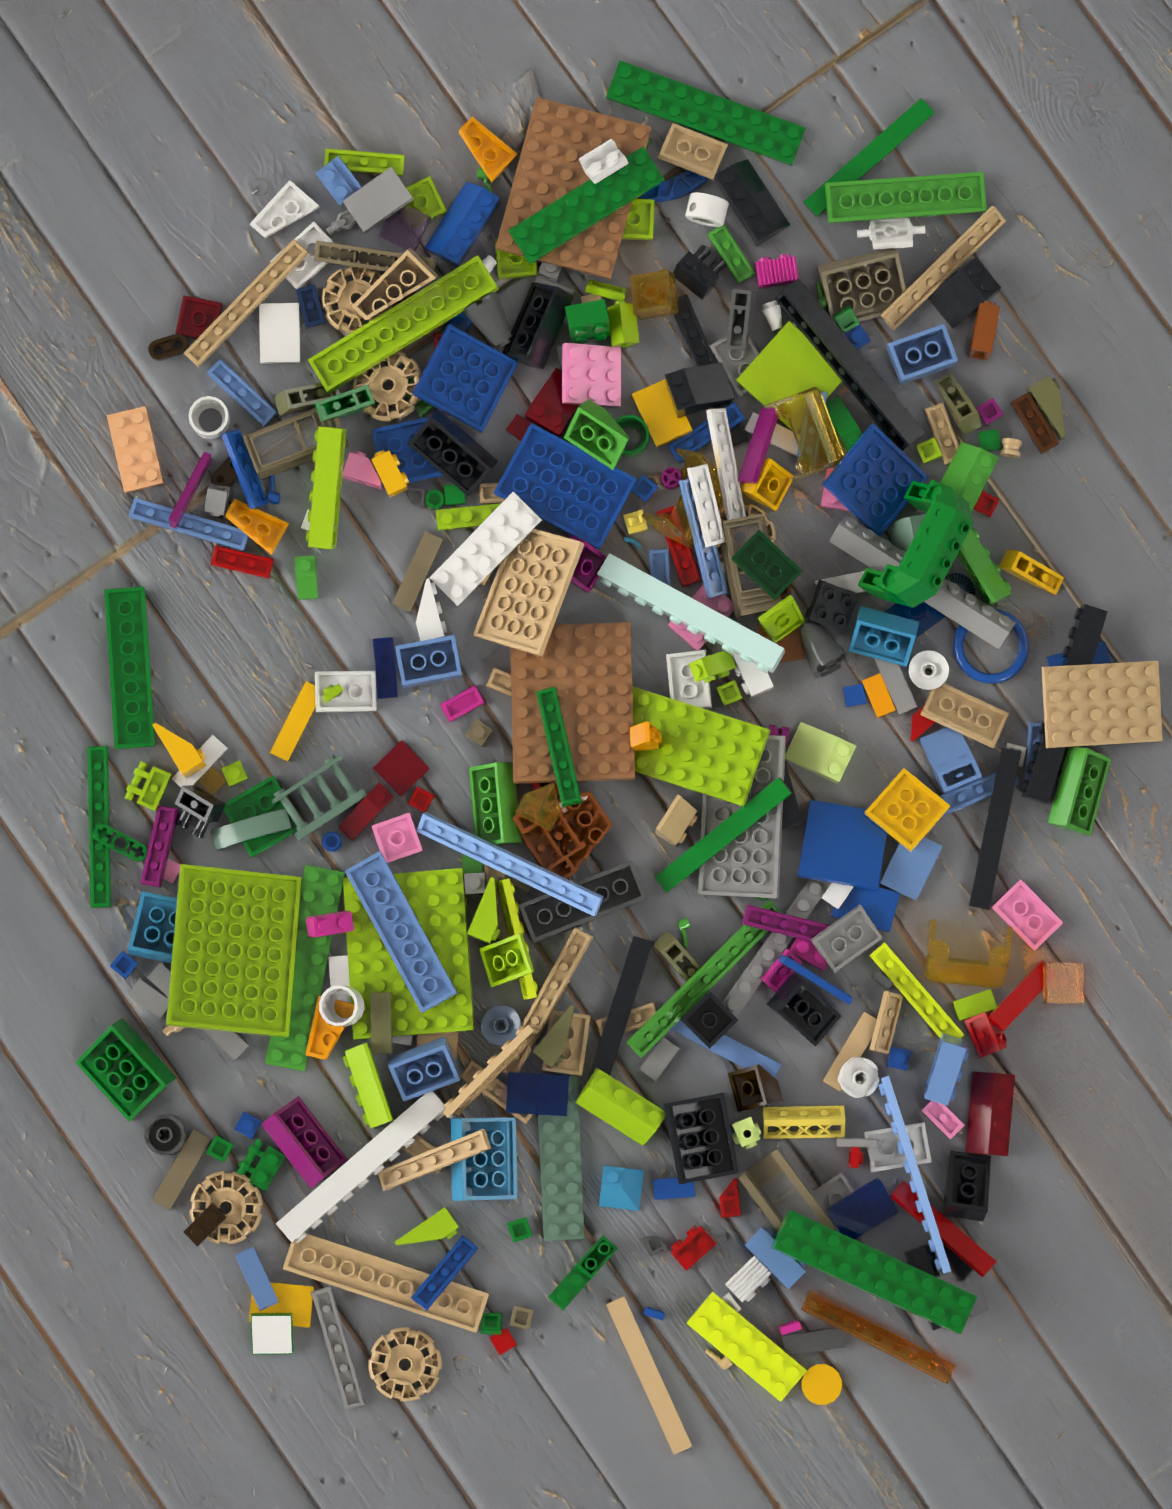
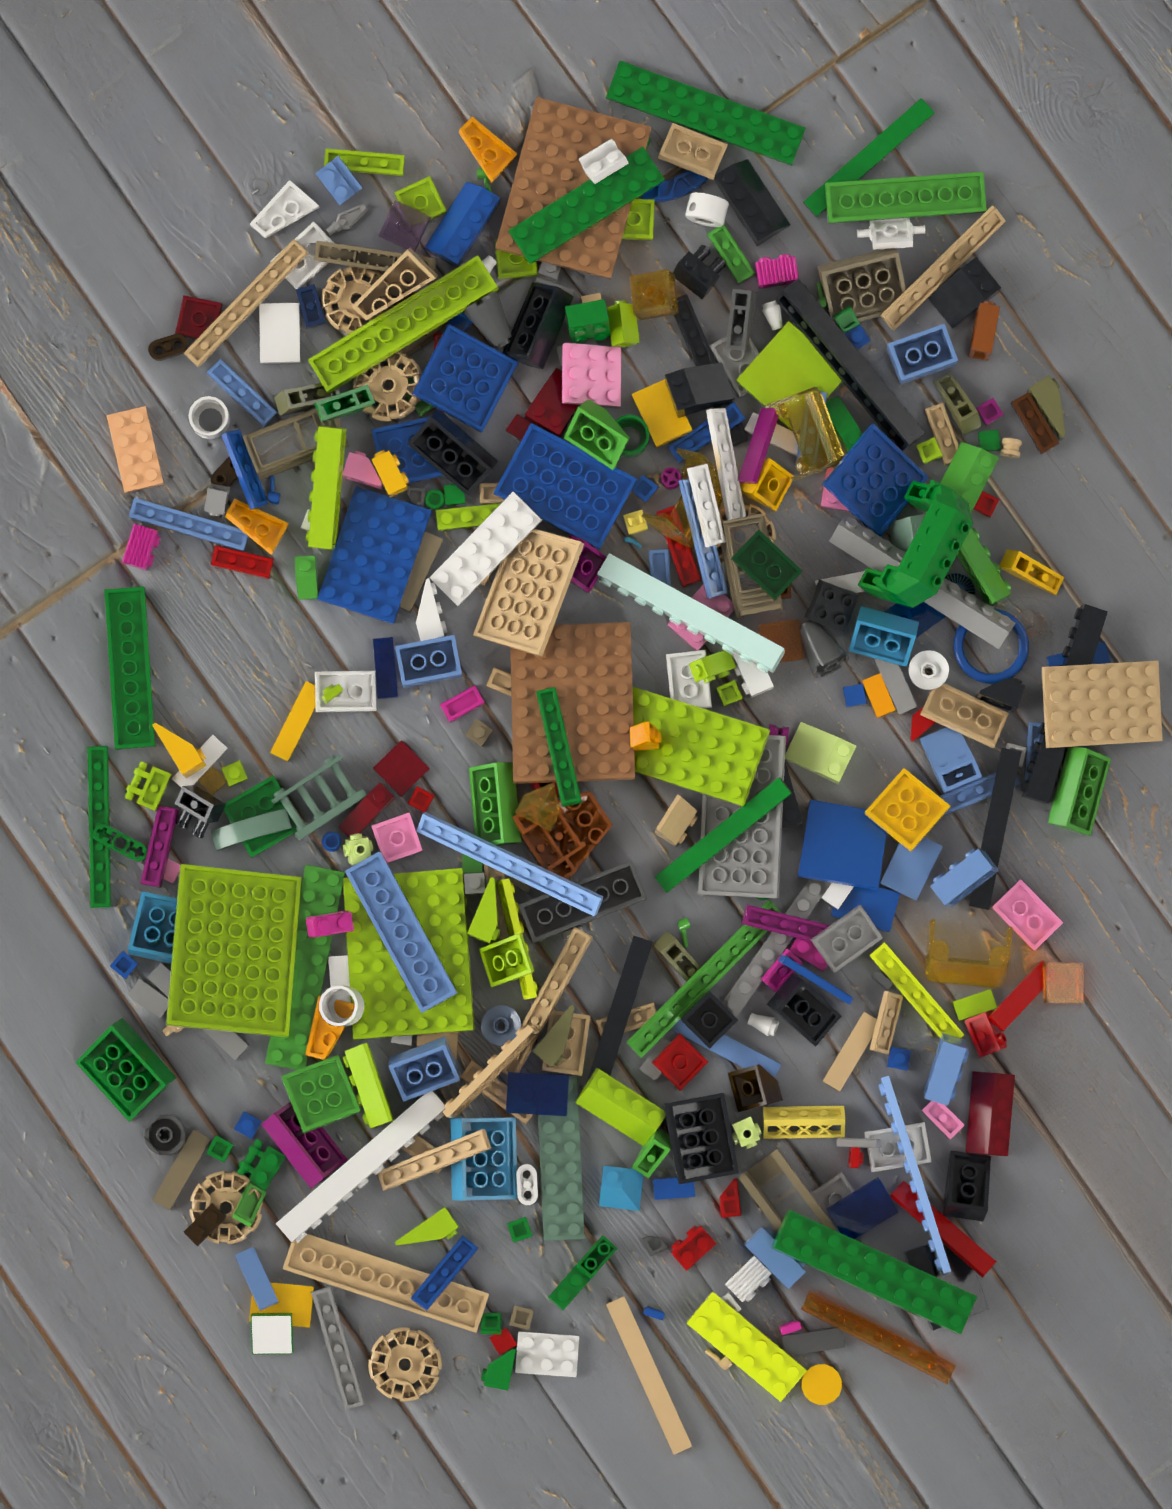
magenta tile [169,452,212,529] -> none
light grey tile [343,167,414,234] -> none
olive tile [370,992,393,1054] -> none
lime tile [585,279,628,301] -> none
lime tile [758,595,806,644] -> none
white plate [838,1057,879,1098] -> none
none -> dark pink brick [122,524,161,571]
none -> bright green tile [232,1182,267,1227]
none -> bright green plate [281,1055,361,1134]
none -> blue plate [317,486,432,625]
none -> yellowish green brick [343,833,373,865]
none -> green slope [481,1348,516,1391]
none -> white plate [515,1331,579,1377]
none -> white plate [516,1164,538,1205]
none -> bright green slope [632,1128,671,1178]
none -> red tile [651,1033,708,1091]
none -> white cone [748,1013,779,1036]
none -> medium blue brick [930,849,999,907]
none -> black slope [976,677,1026,712]

